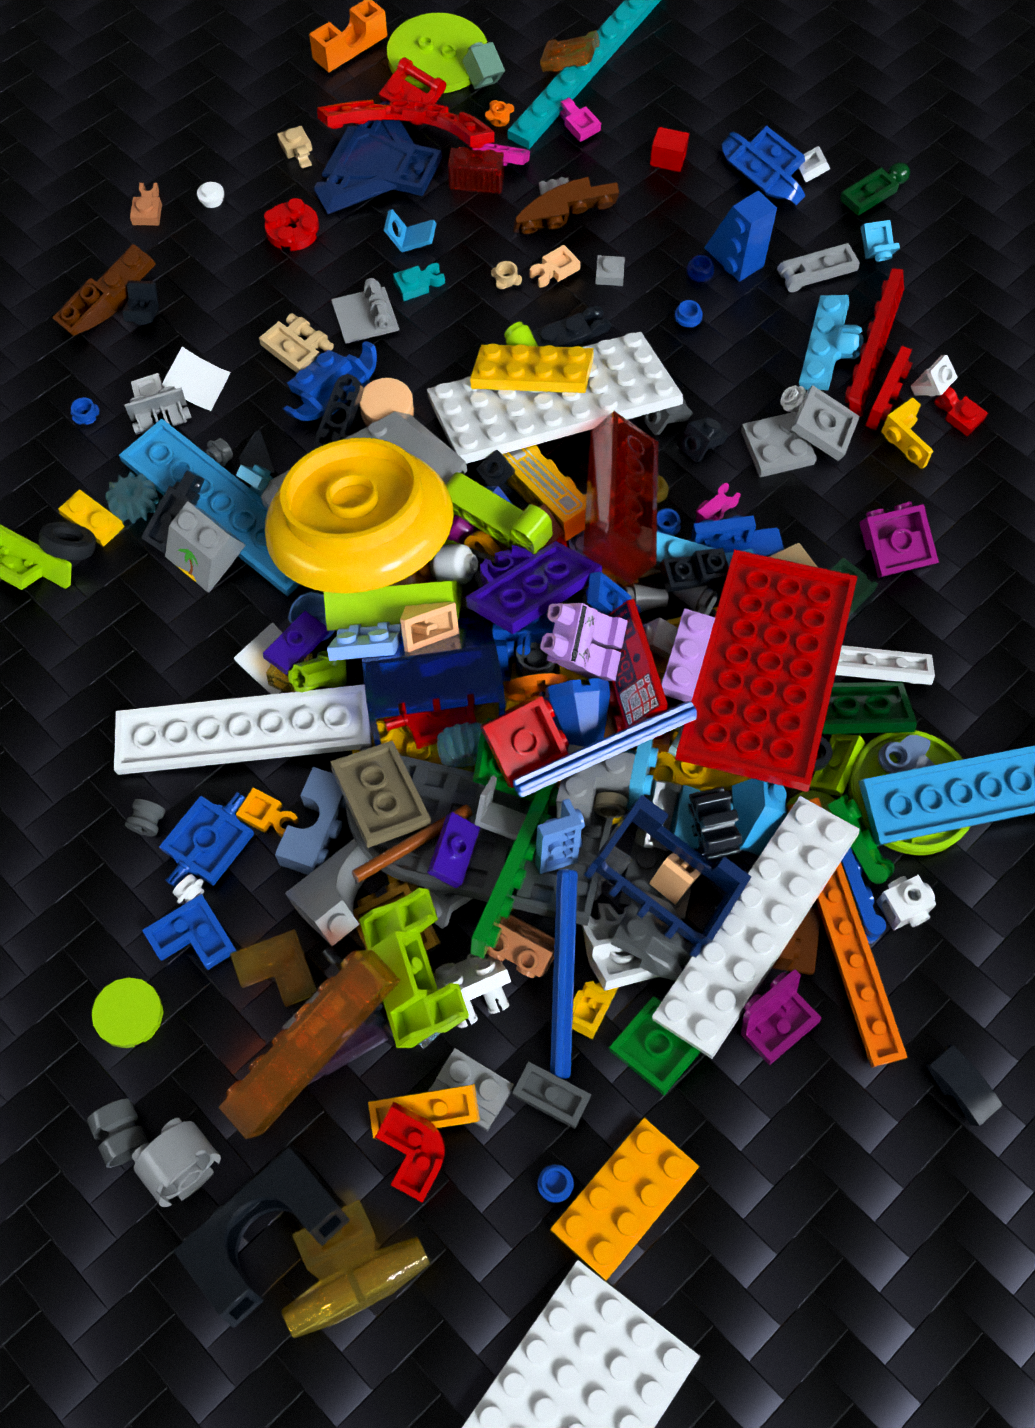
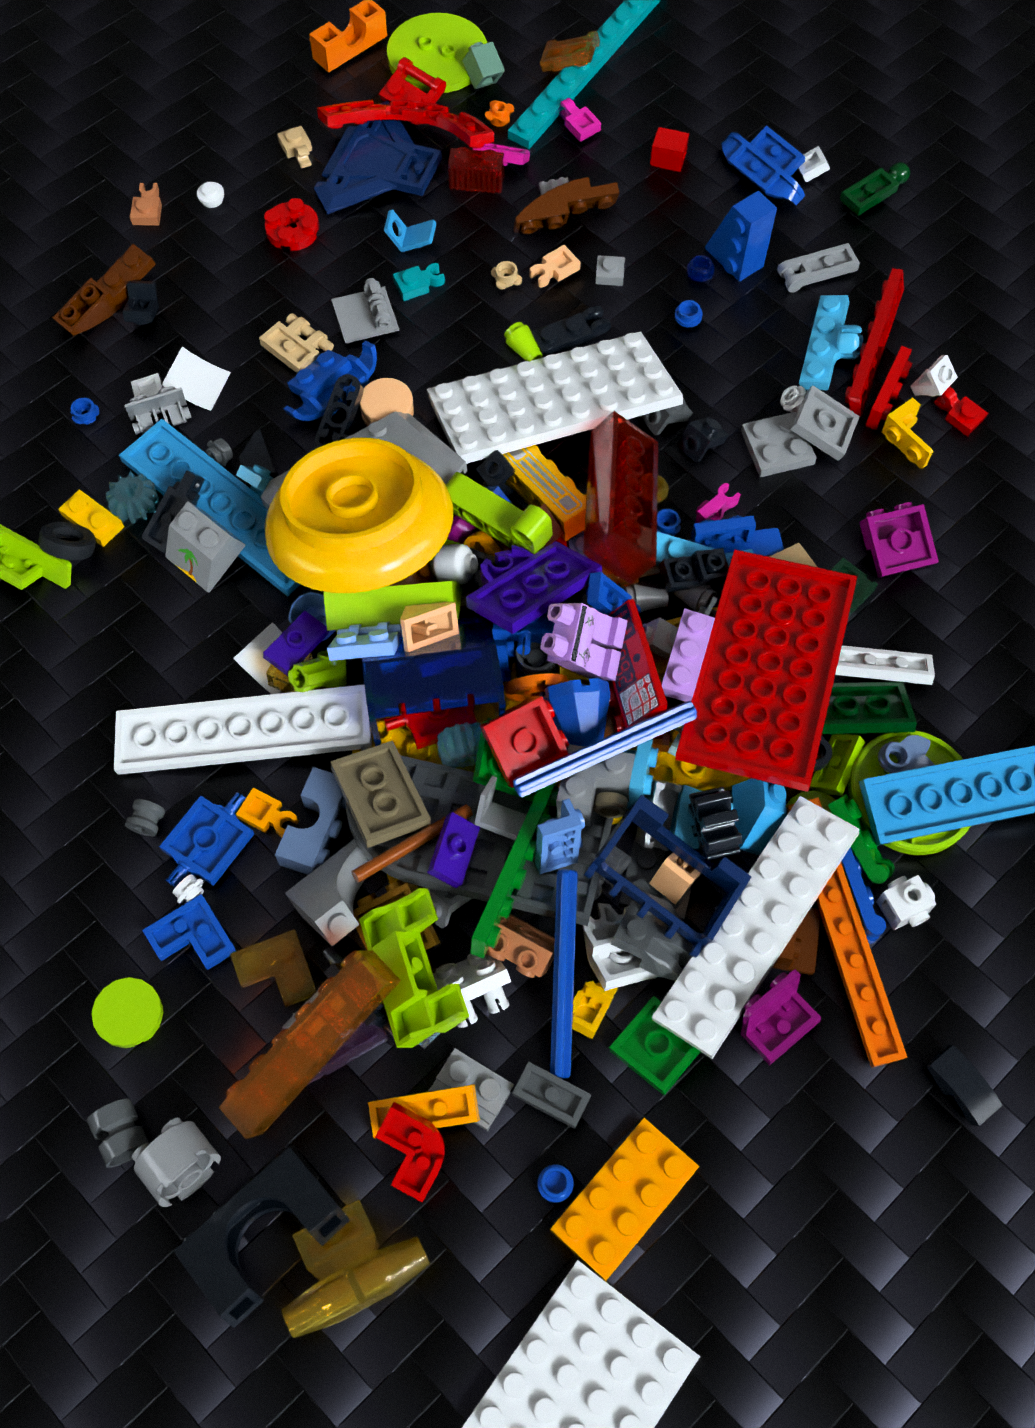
yellow plate [470,344,594,393] -> none
medium azure bracket [861,220,900,262] -> none

